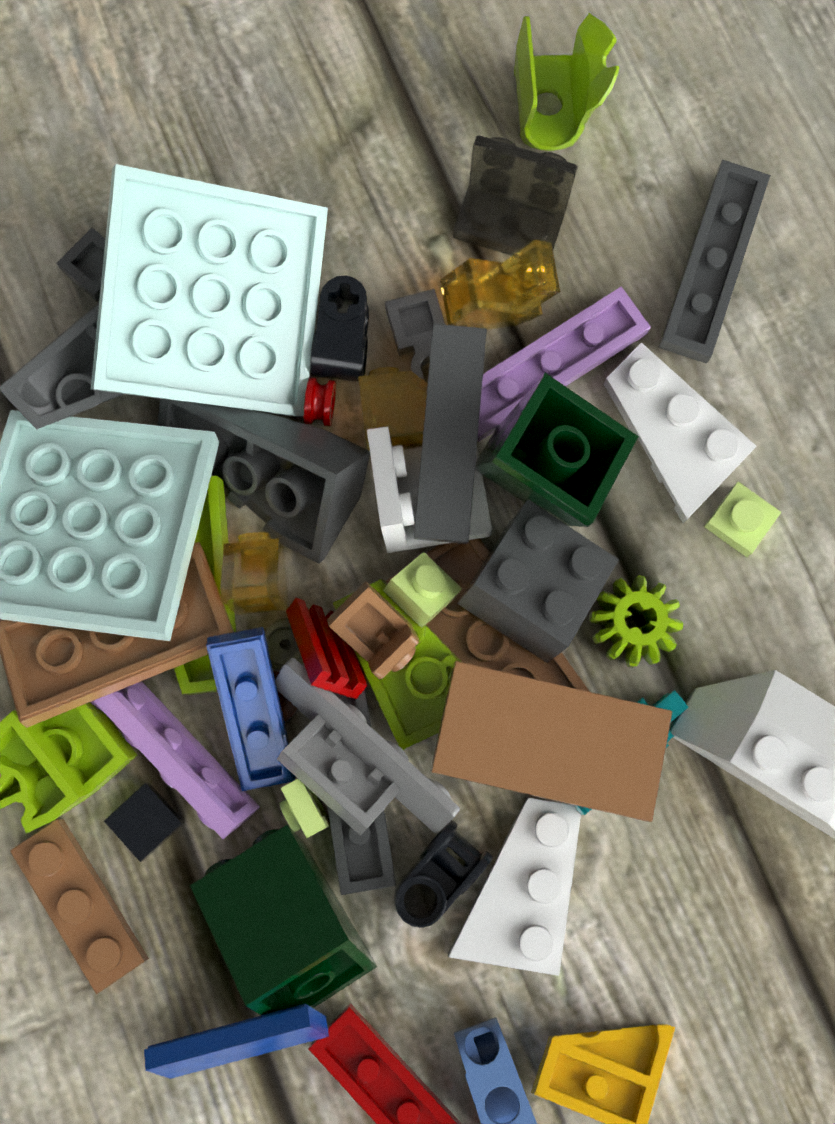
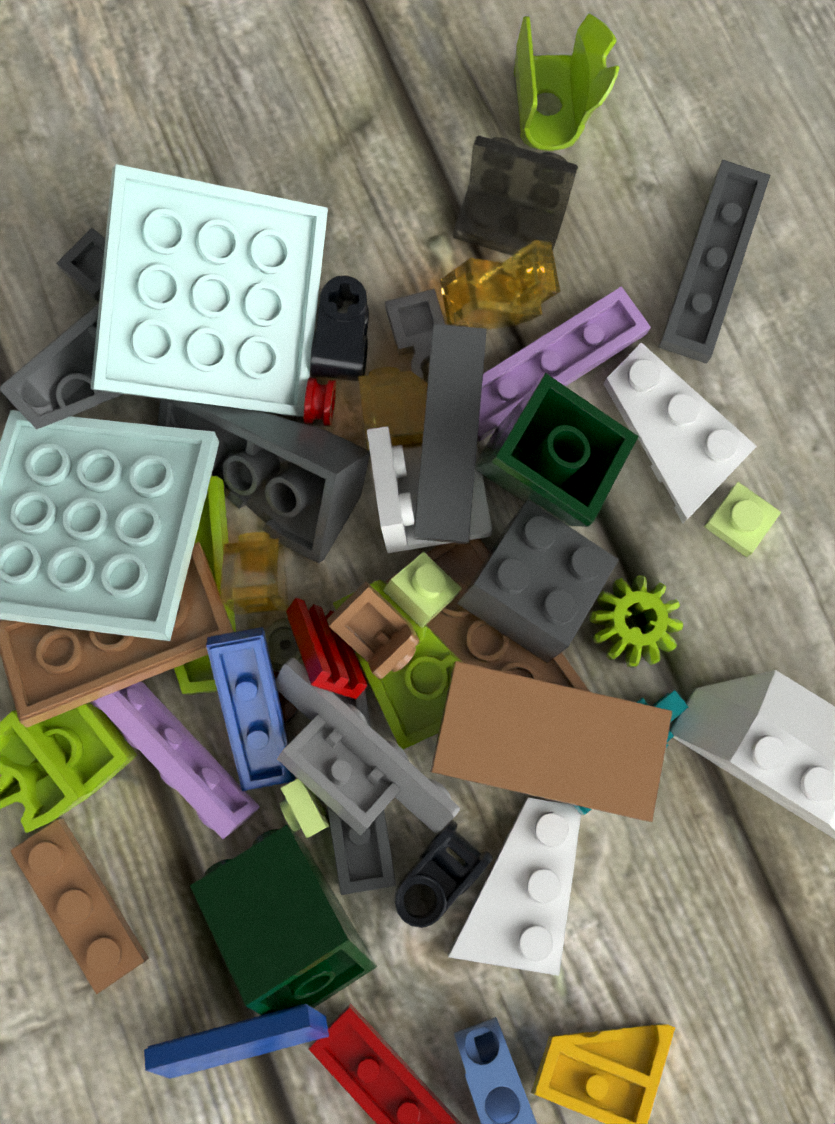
black tile [104,783,185,862] -> none

